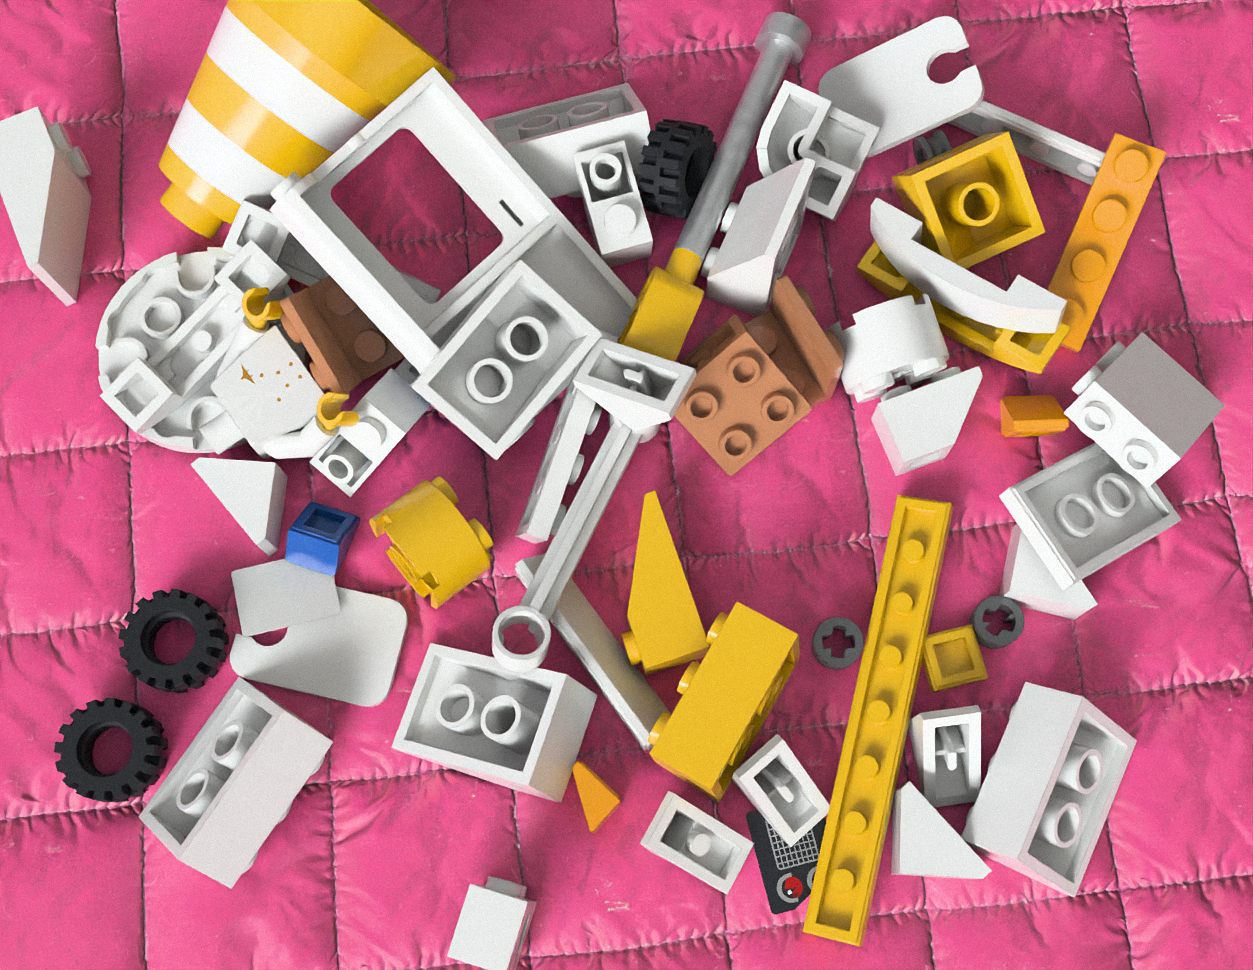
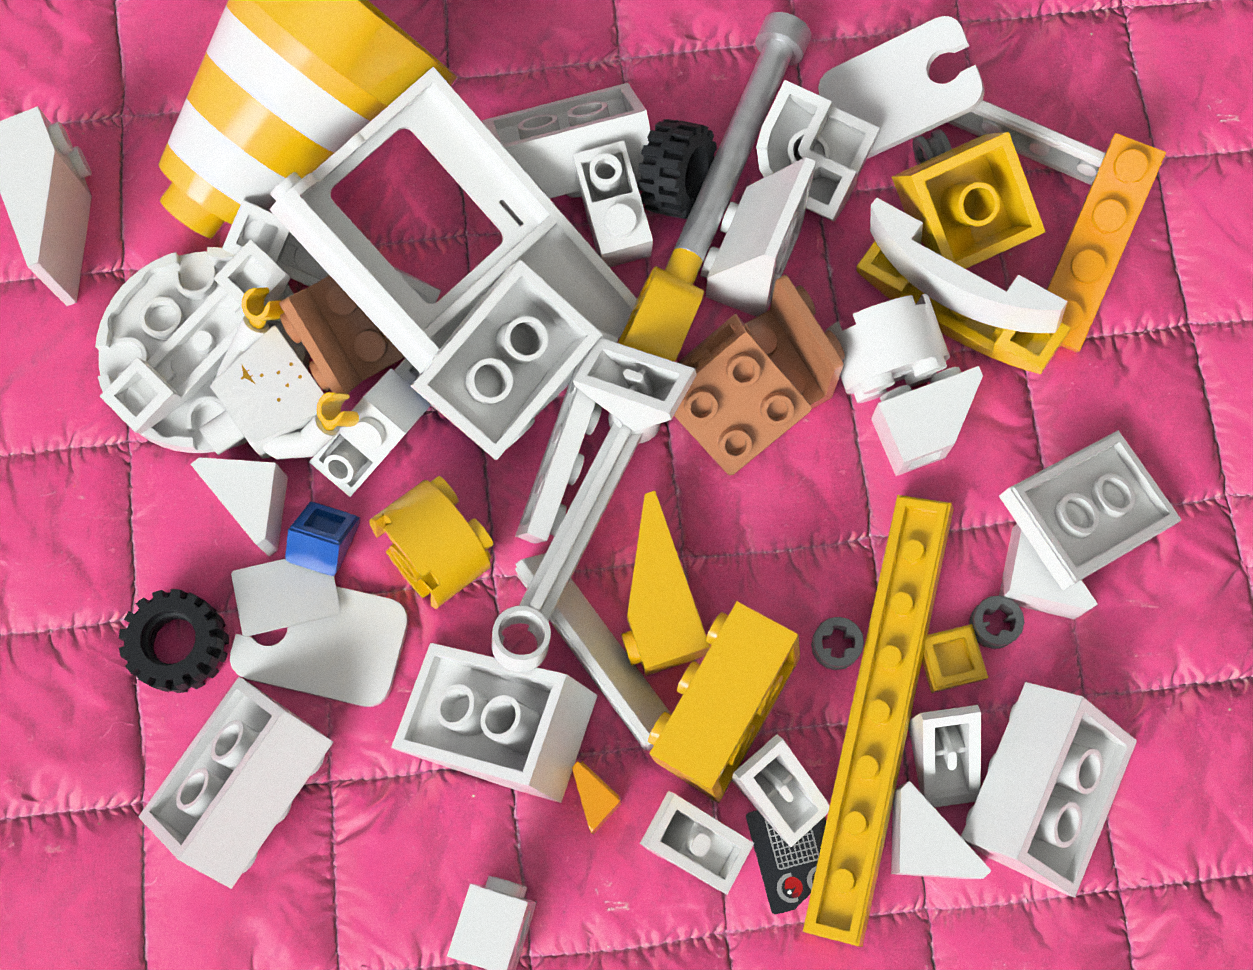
black tyre [54,698,168,803] -> none
light orange slope [1000,395,1069,437] -> none
white brick [1064,332,1225,488] -> none

